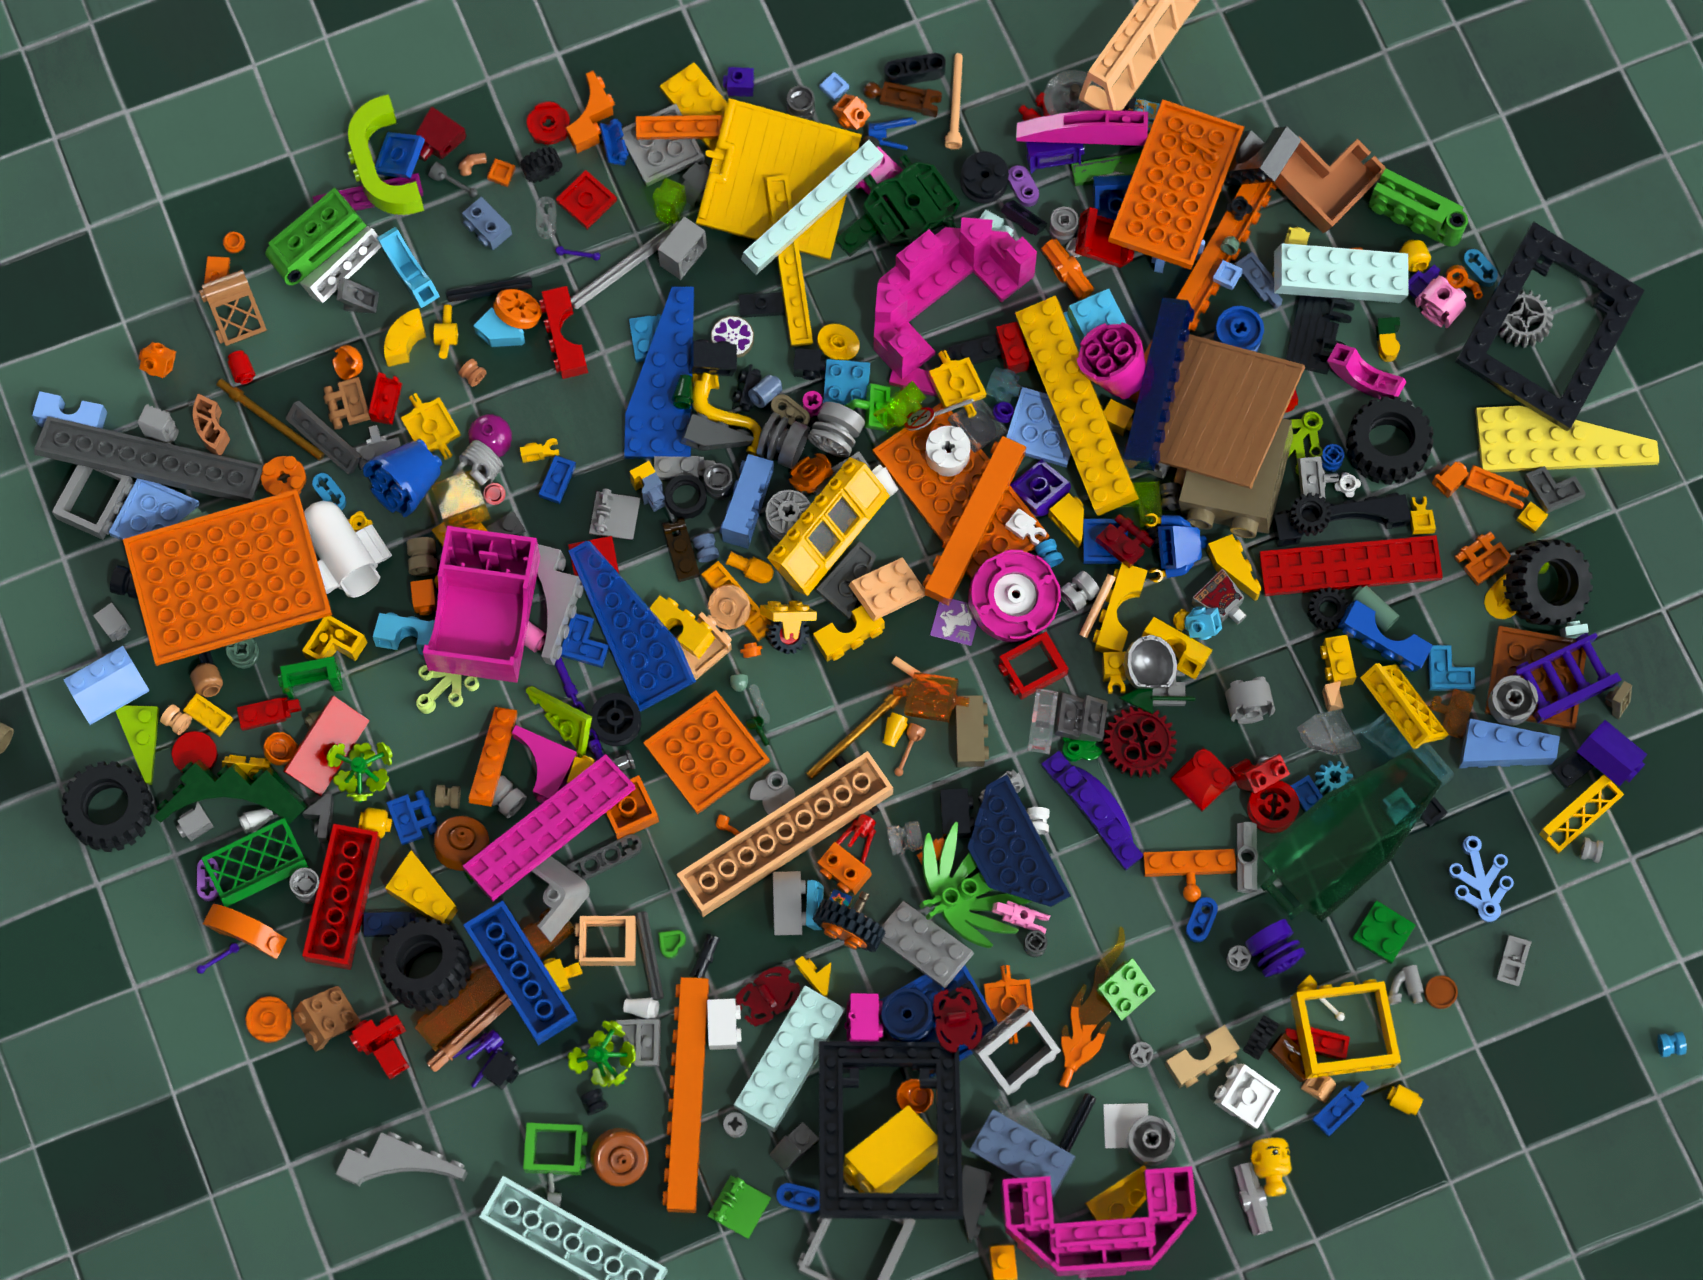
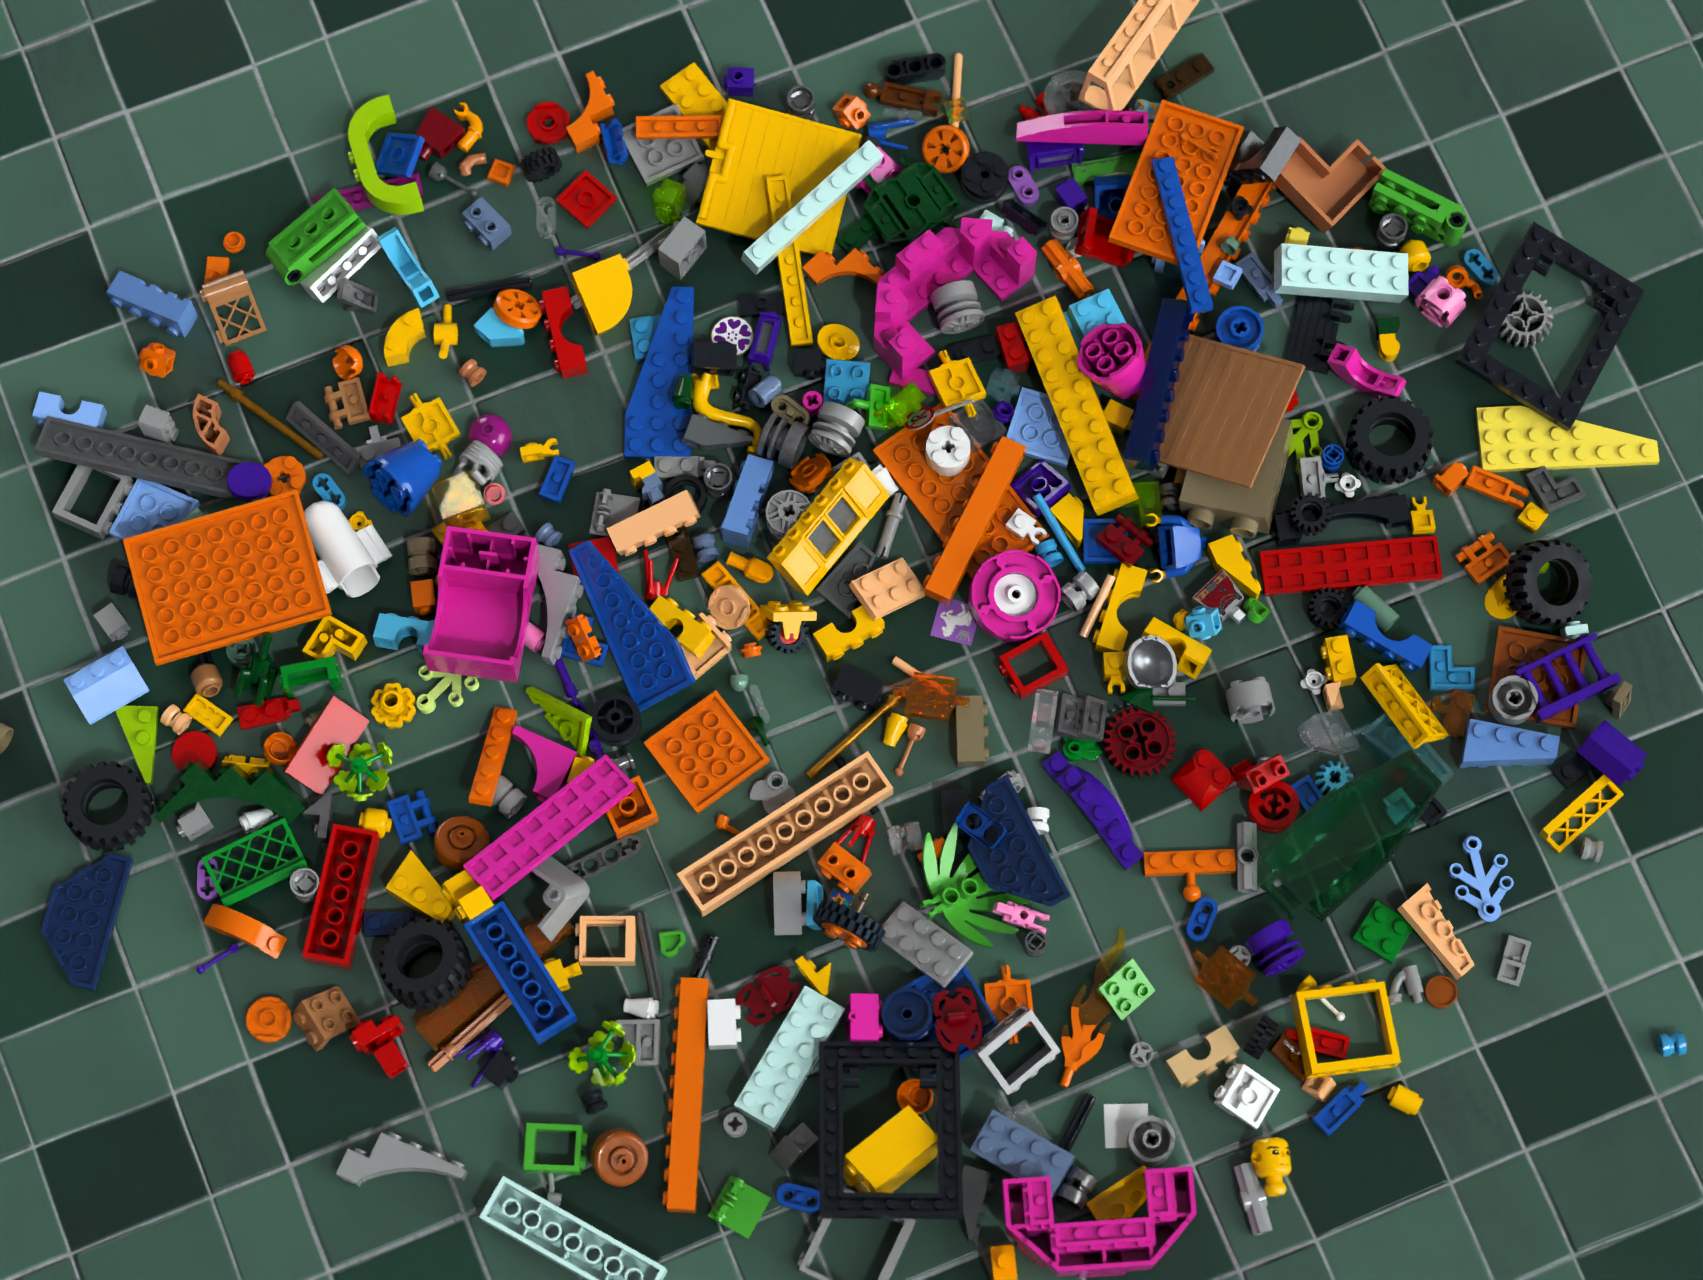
dark tan wheel [435,785,461,809] -> none
light blue tile [819,72,850,102] -> none
none -> dark blue plate [41,853,134,991]
none -> medium blue wedge [106,271,198,338]
none -> dark purple tile [227,462,272,502]
none -> dark green plant [233,632,277,706]
none -> yellow plant [371,683,416,729]
none -> yellow brick [441,870,494,923]
none -> light orange piece [454,102,483,153]
none -> sand blue wheel [534,522,563,548]
none -> orange hinge [565,613,602,663]
none -> yellow brick [570,254,632,337]
none -> light nougat brick [606,490,701,556]
none -> red plant [644,549,679,600]
none -> dark purple window [748,311,782,372]
none -> orange arch [802,248,885,287]
none -> black brick [832,664,884,712]
none -> light grey pin [874,493,908,560]
none -> clear piece [883,107,923,120]
none -> orange wheel [922,125,970,173]
none -> light grey wheel [930,280,984,334]
none -> clear yellow tile [943,97,970,124]
none -> blue piece [956,801,1007,850]
none -> dark azure bar [1032,493,1086,573]
none -> dark purple brick [1054,178,1088,212]
none -> flat silver wheel [1055,1166,1098,1210]
none -> blue plate [1151,157,1213,314]
none -> dark brown plate [1153,53,1215,101]
none -> clear orange plate [1191,945,1259,1010]
none -> bright green tile [1243,598,1271,624]
none -> white plate [1300,669,1327,695]
none -> flat silver wheel [1376,213,1408,251]
none -> light nougat wing [1397,883,1475,980]

